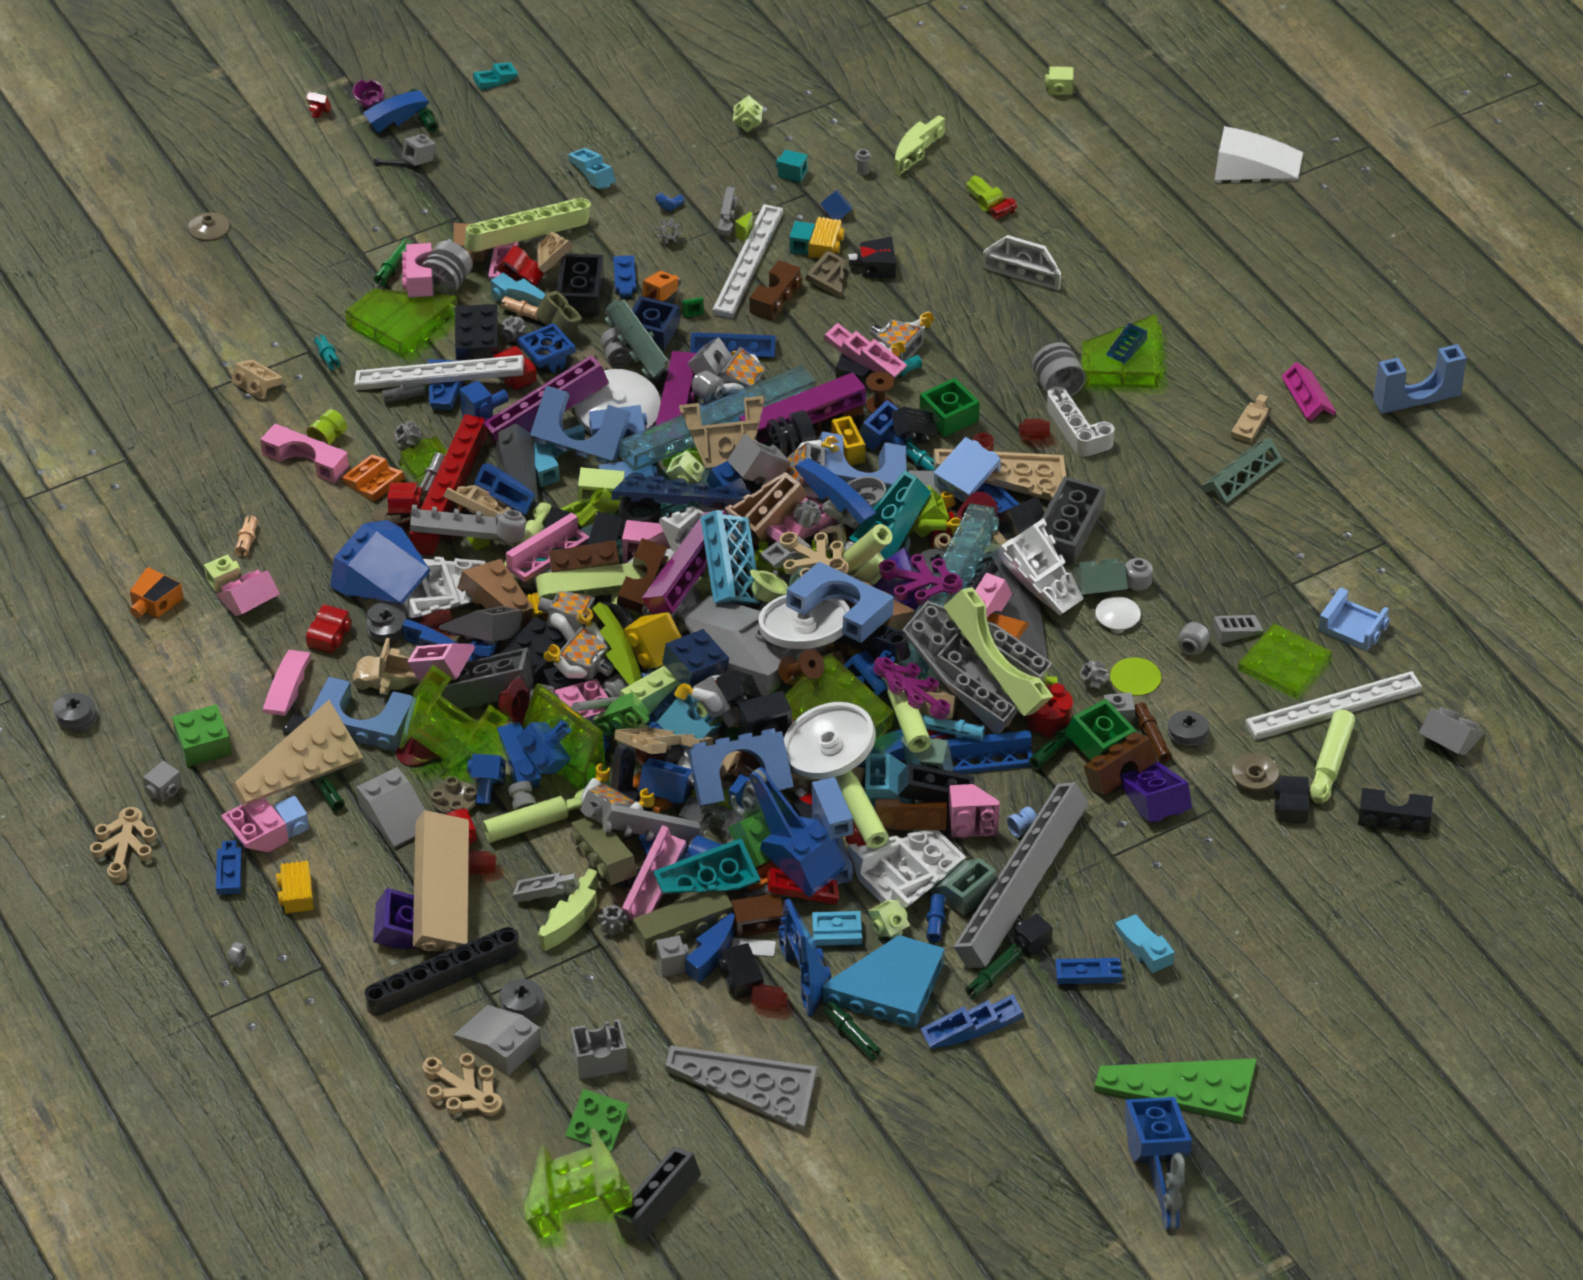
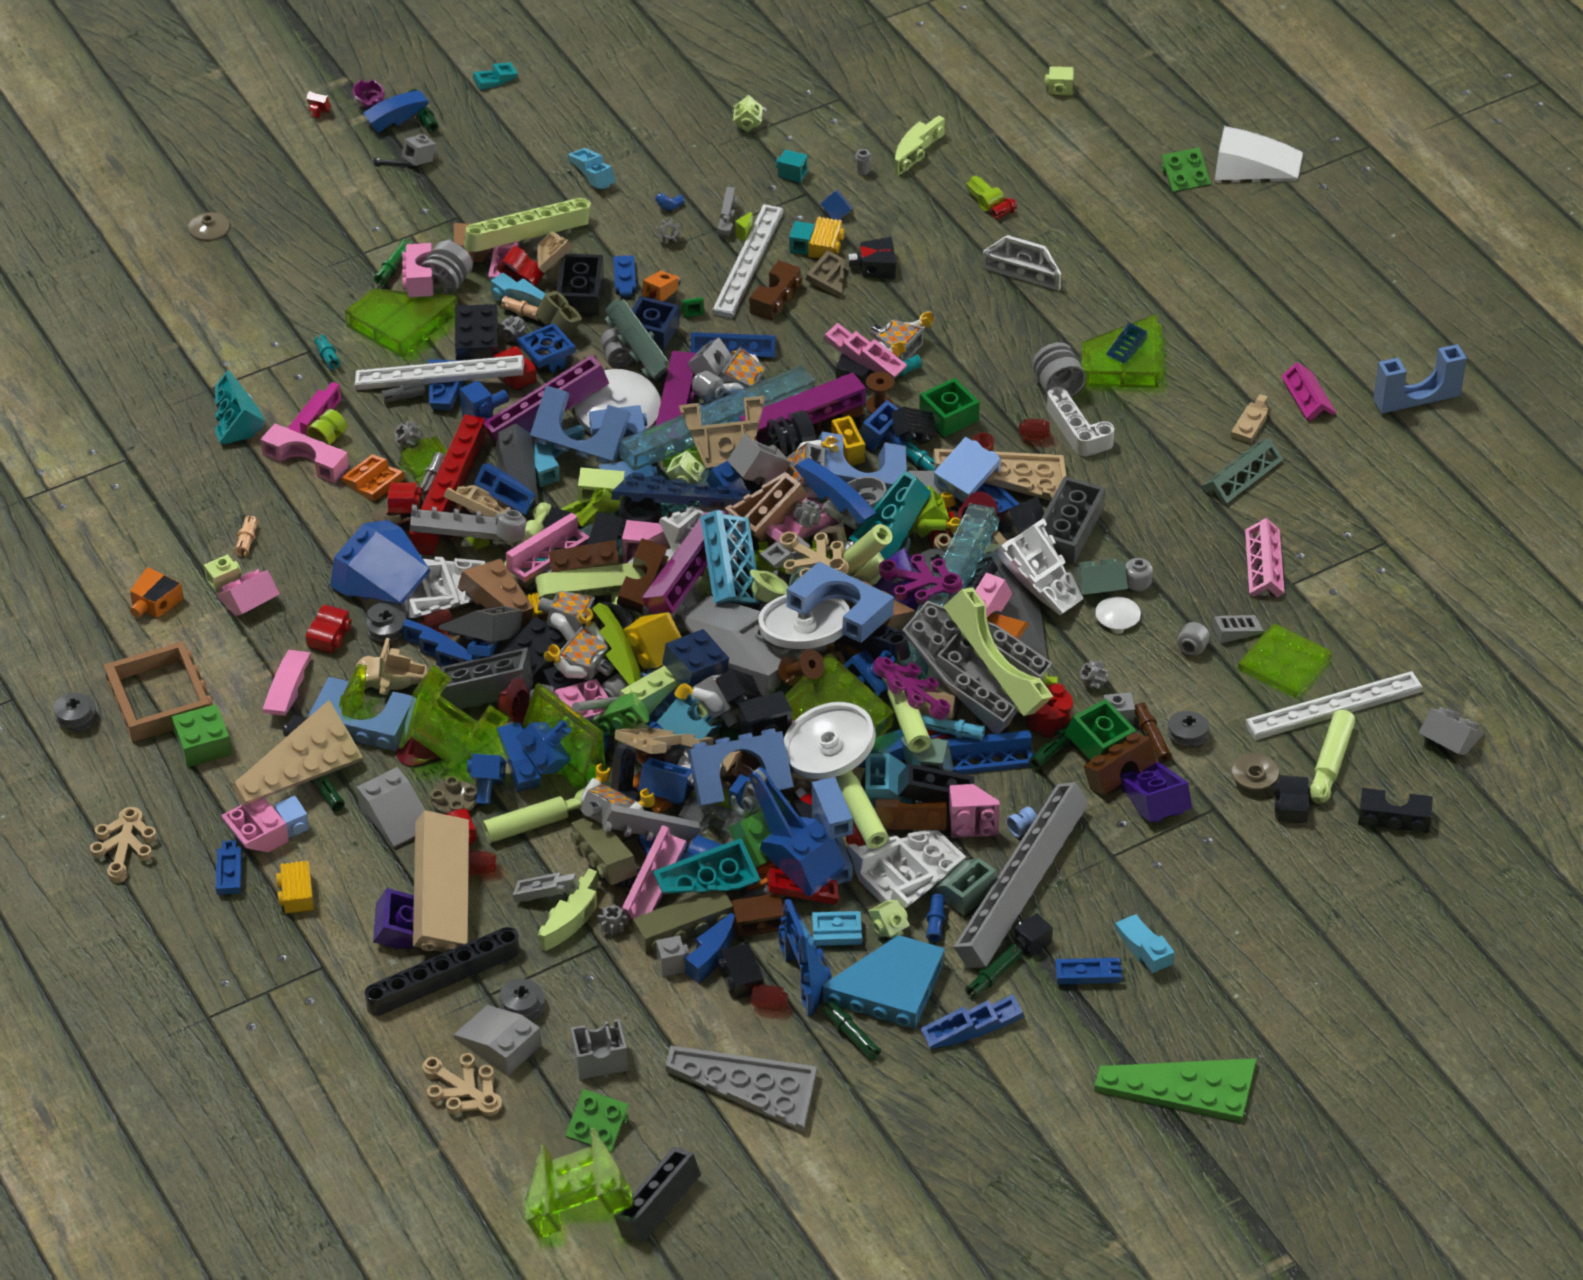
light grey brick [143,761,182,803] -> none
light grey tile [227,942,247,968] -> none
tan bracket [231,359,283,399] -> none
bright pink slope [407,643,475,682] -> none
light grey wheel [508,781,536,811] -> none
white sticker [732,938,776,956] -> none
lime sticker [1110,657,1161,695] -> none
blue slope [1125,1097,1192,1230] -> none
light blue panel [1318,587,1390,651] -> none
none -> medium nougat window [104,641,213,743]
none -> teal wedge [215,370,265,444]
none -> dark pink panel [288,382,341,436]
none -> clear neon green wing [339,664,367,717]
none -> bright green hinge [1161,147,1211,192]
none -> bright pink fence [1245,518,1285,597]

